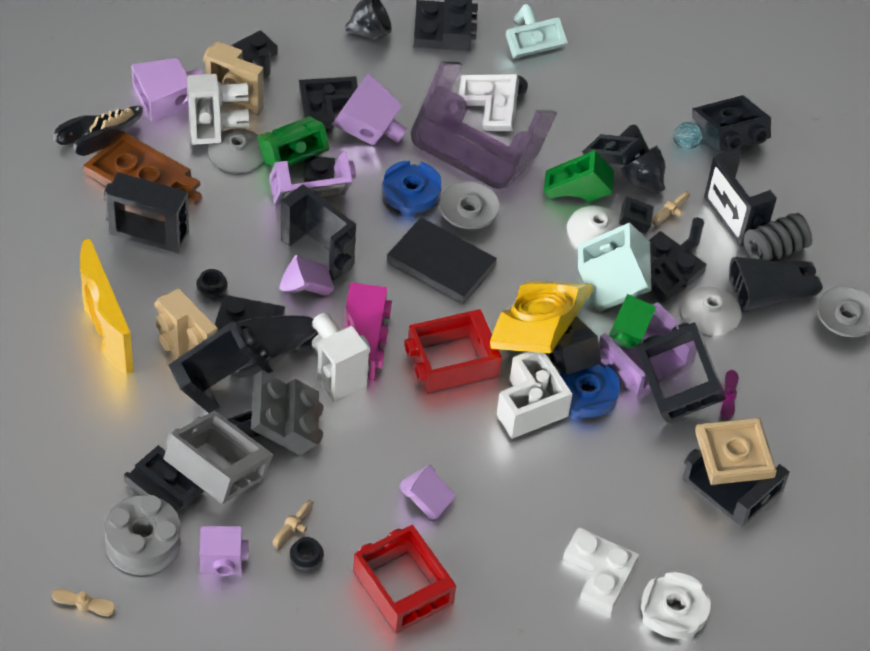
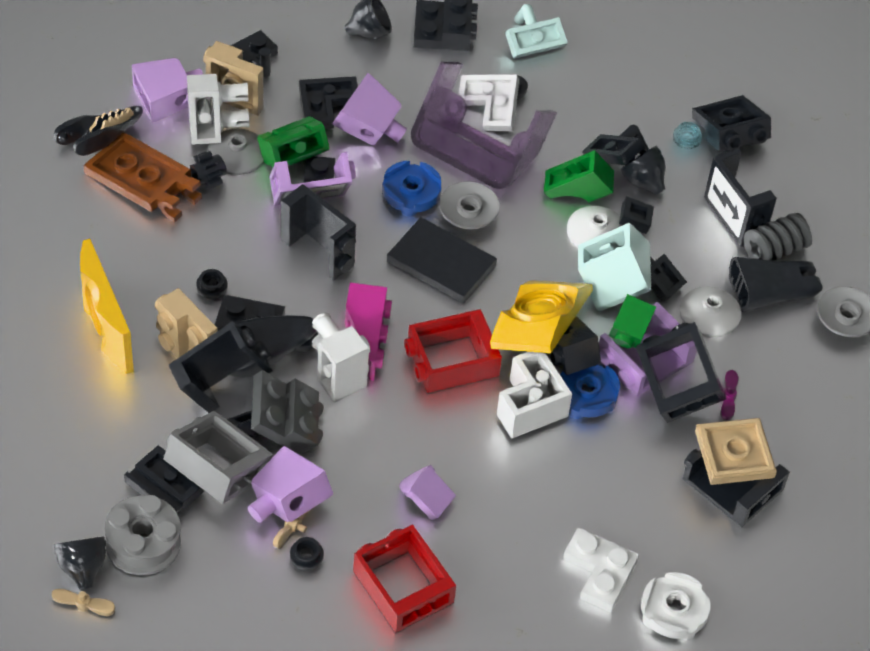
black window [103,172,189,253] -> none
lavender brick [199,526,249,576] -> none
lavender tile [280,255,334,296] -> none
black plate [648,217,707,288] -> none
tan piece [652,191,691,227] -> none
none -> black helmet [54,536,106,589]
none -> black gear [190,151,227,189]
none -> lavender torso [248,446,333,523]

